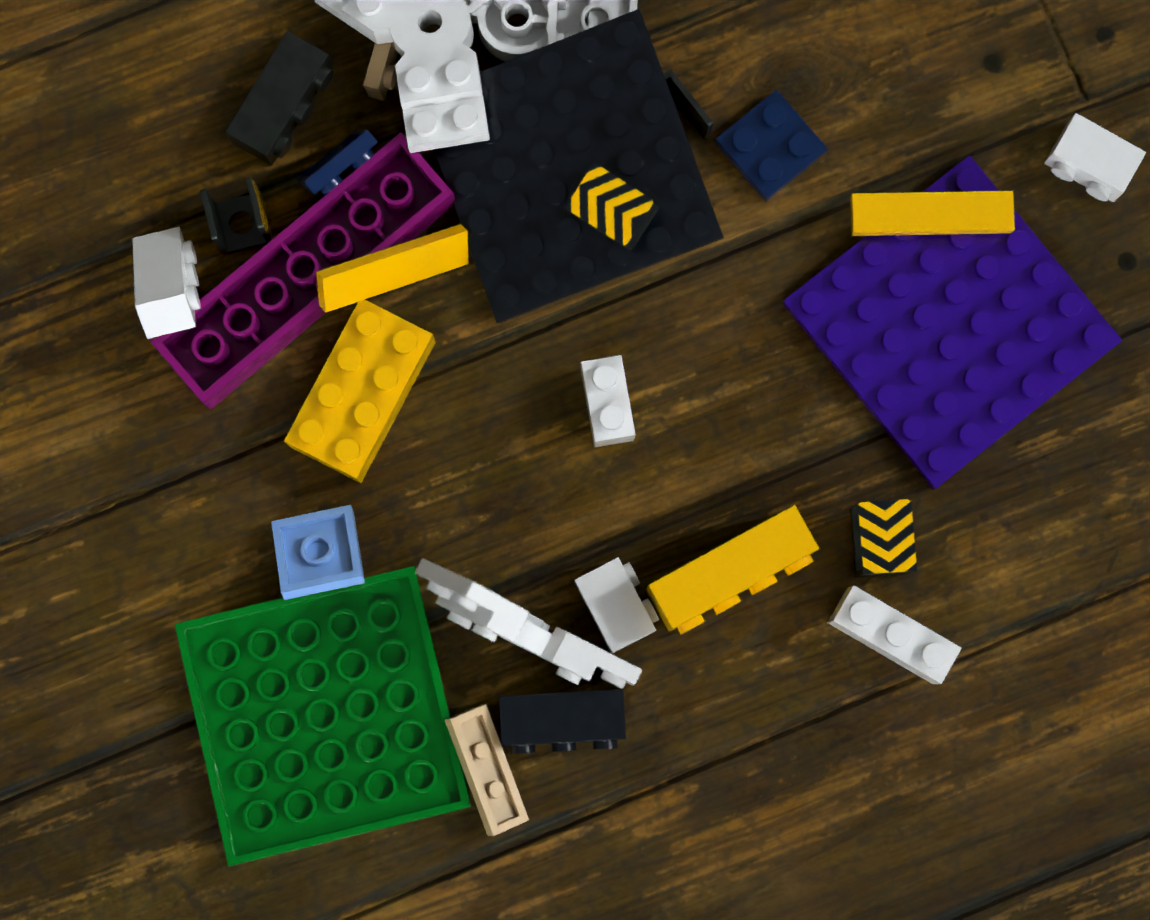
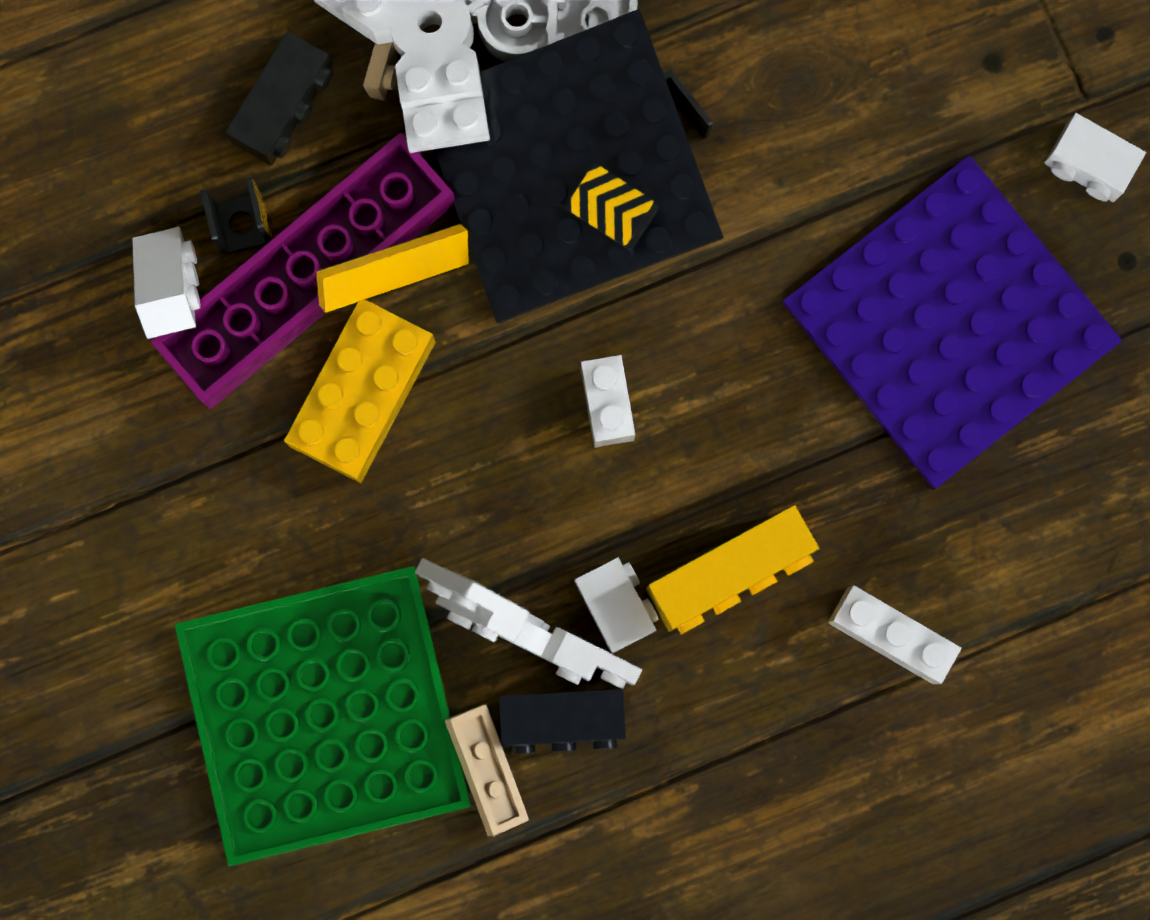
light blue plate [271,505,365,600] -> none
dark blue plate [296,129,378,195] -> none
dark blue plate [715,89,828,202] -> none
yellow tile [850,191,1015,236] -> none
piece [851,499,917,578] -> none

